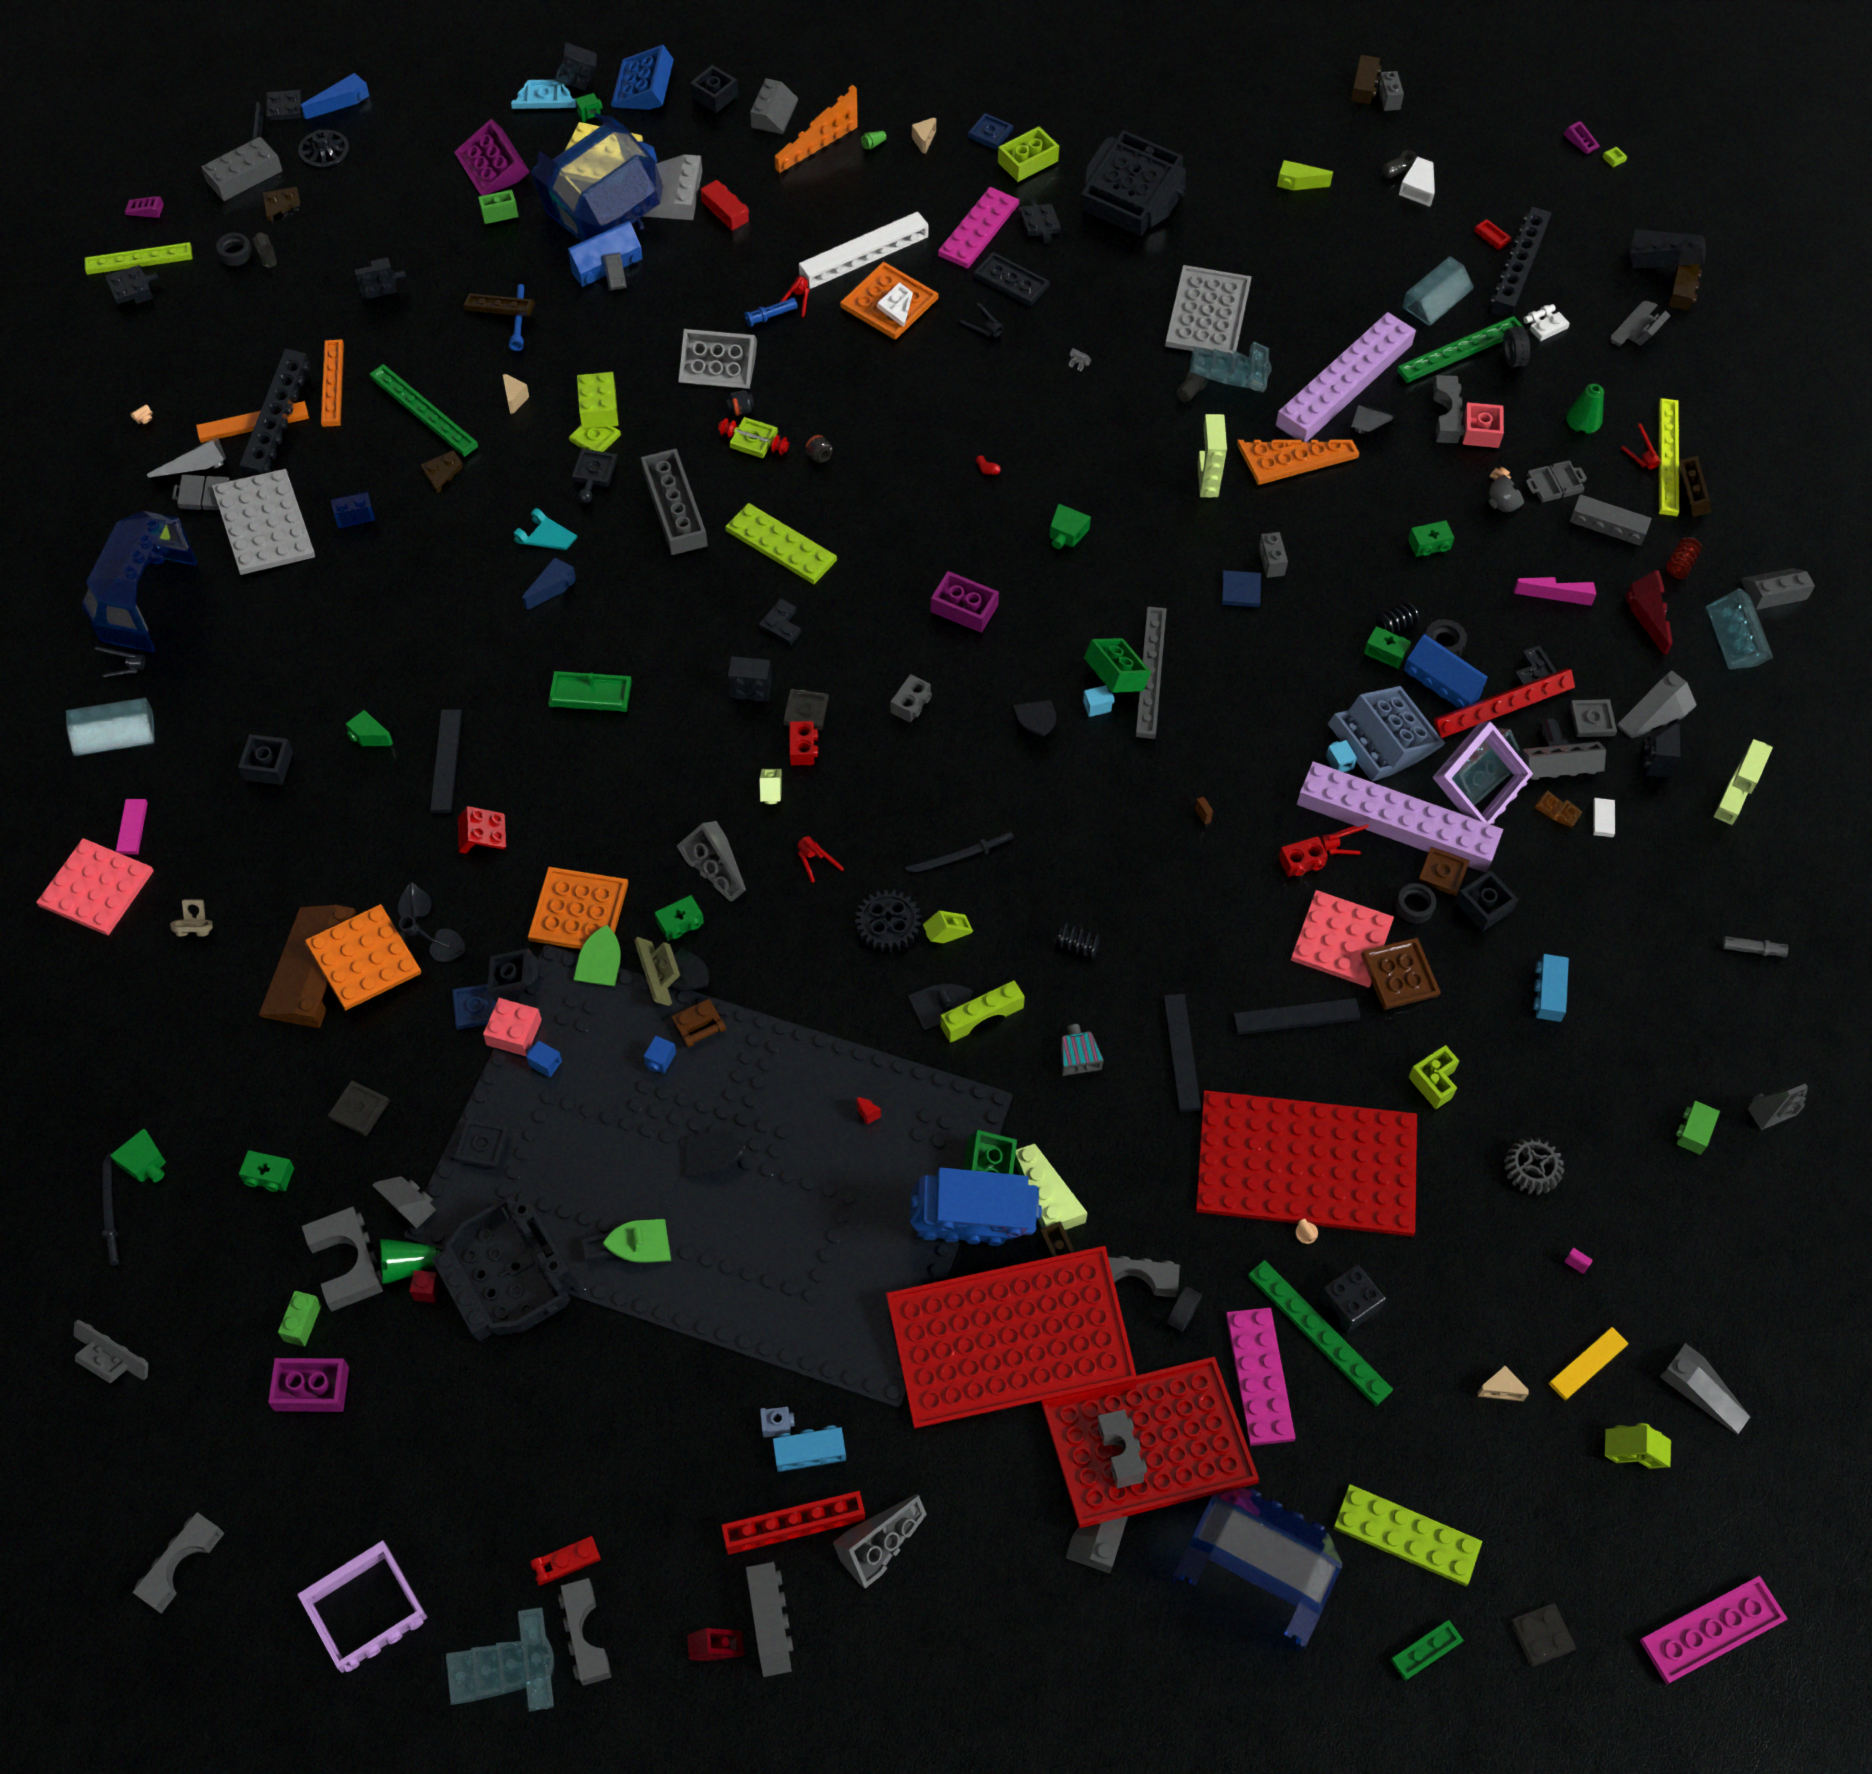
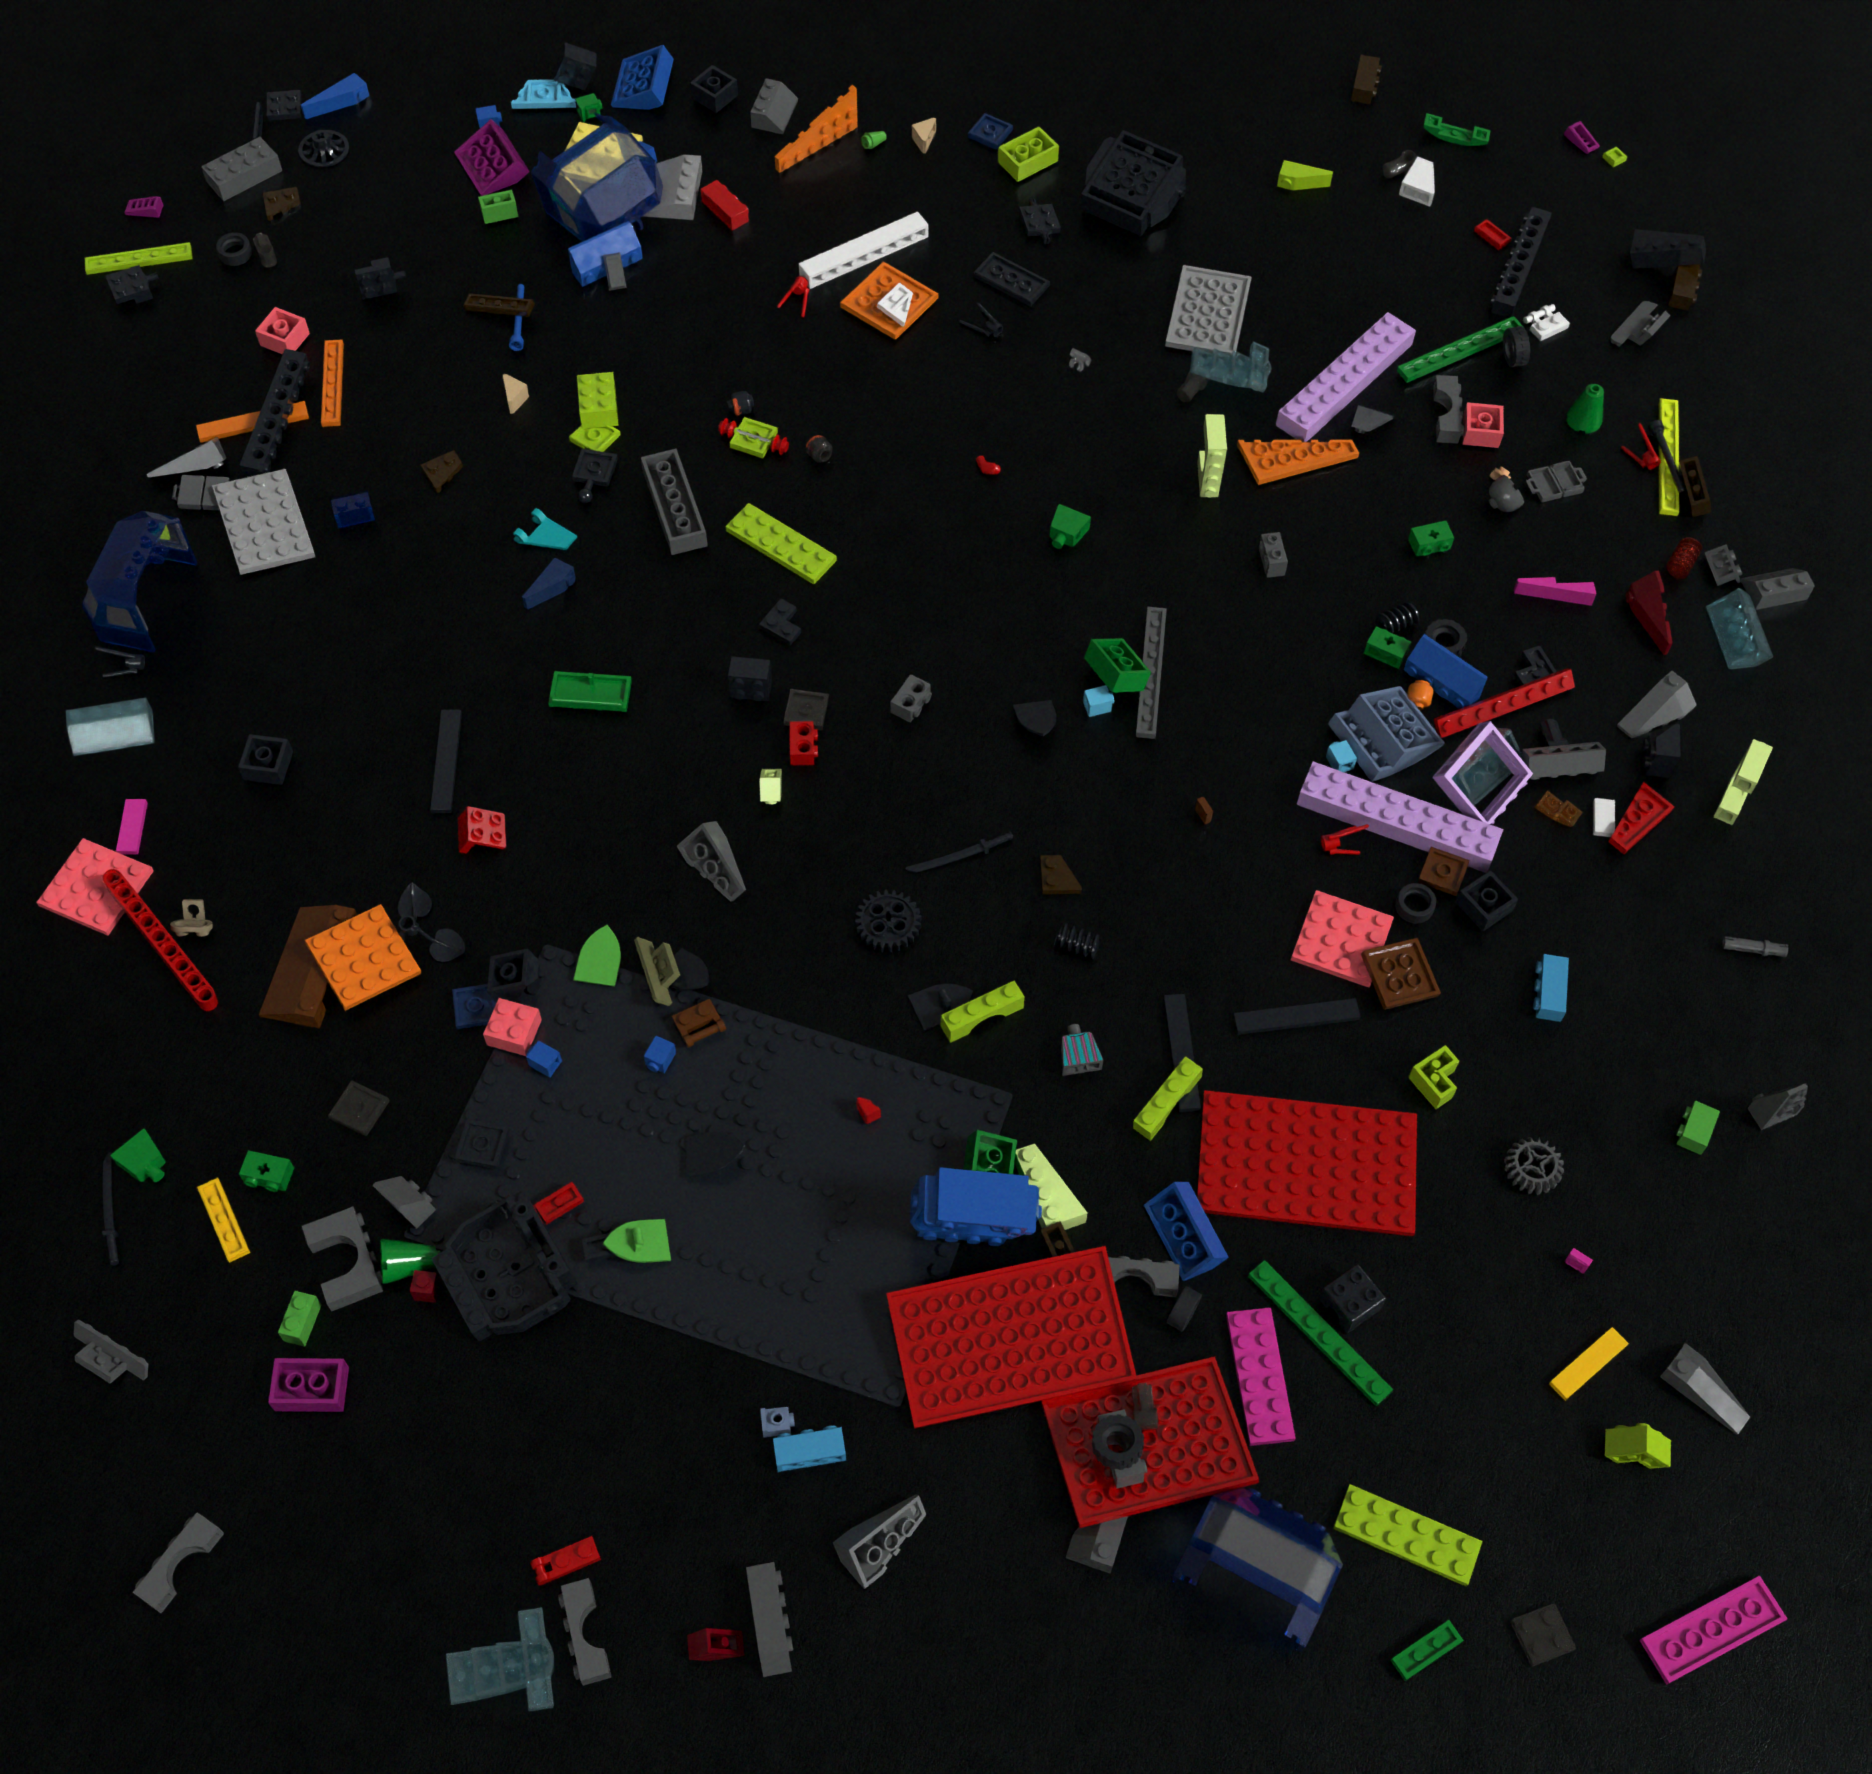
light nougat plate [131,405,153,424] -> none
lavender window [297,1541,427,1673] -> none
green slope [346,710,393,746] -> none
green plate [370,364,478,457] -> none
orange plate [528,867,628,949] -> none
green brick [655,895,704,941] -> none
light grey slope [679,329,757,389] -> none
red brick [722,1491,865,1555] -> none
blue pin [744,298,797,327] -> none
red plant [797,836,844,883] -> none
lime slope [923,911,973,943] -> none
magenta brick [931,571,999,633] -> none
dark pink plate [938,187,1019,269] -> none
dark blue tile [1222,570,1261,607] -> none
red brick [1279,836,1328,877] -> none
light nougat plate [1296,1219,1318,1244] -> none
dark grey brick [1378,71,1404,111] -> none
clear light blue slope [1403,256,1473,326] -> none
tan slope [1478,1366,1528,1401] -> none
dark grey brick [1570,494,1652,546] -> none
dark grey plate [1570,699,1617,737] -> none
none -> red beam [103,869,218,1011]
none -> yellow tile [197,1178,250,1263]
none -> coral brick [255,307,310,354]
none -> blue brick [475,105,502,128]
none -> red plate [534,1182,584,1225]
none -> dark brown wing [1040,855,1082,895]
none -> black tyre [1092,1414,1144,1470]
none -> clear smoke piece [1132,1383,1158,1430]
none -> lime arch [1133,1056,1203,1141]
none -> blue slope [1144,1182,1229,1281]
none -> orange head [1407,680,1433,710]
none -> green slope [1423,113,1491,146]
none -> red wing [1608,782,1674,854]
none -> black piece [1648,420,1685,493]
none -> dark grey bracket [1704,544,1742,586]

